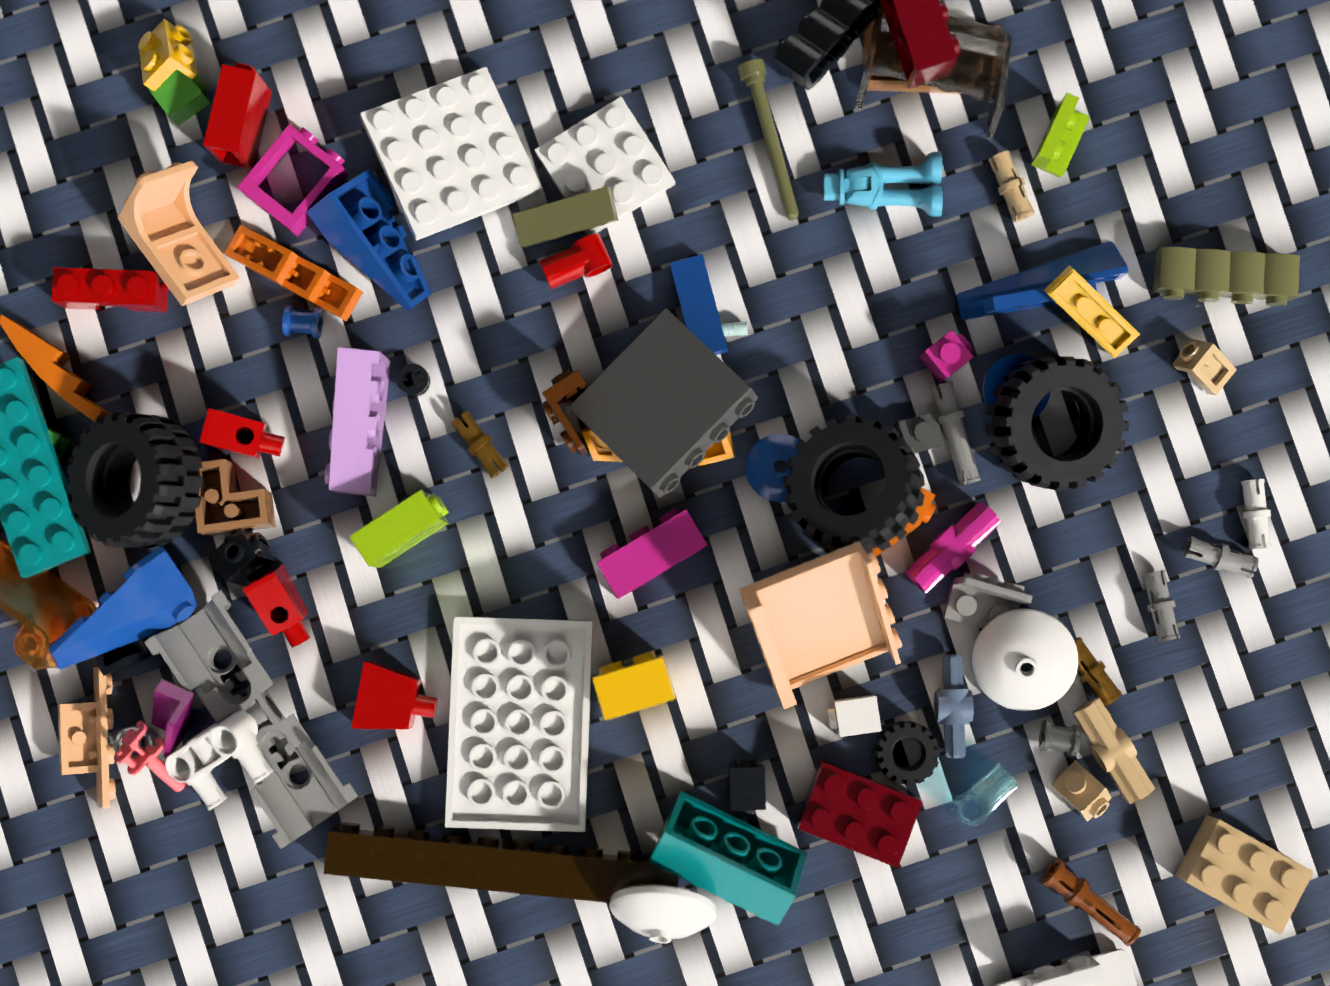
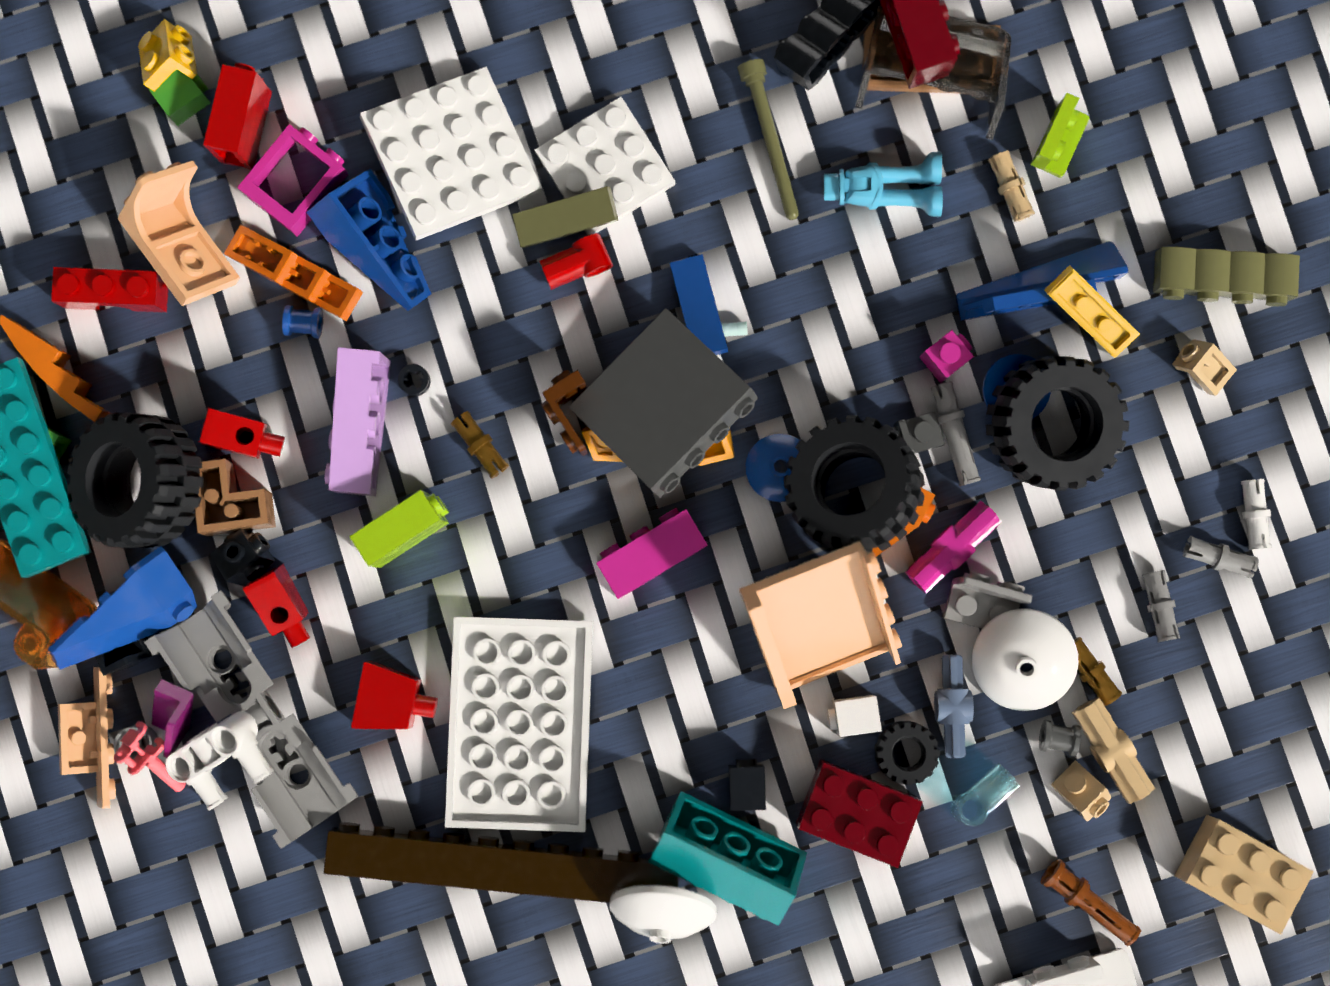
yellow brick [592,651,675,720] -> none

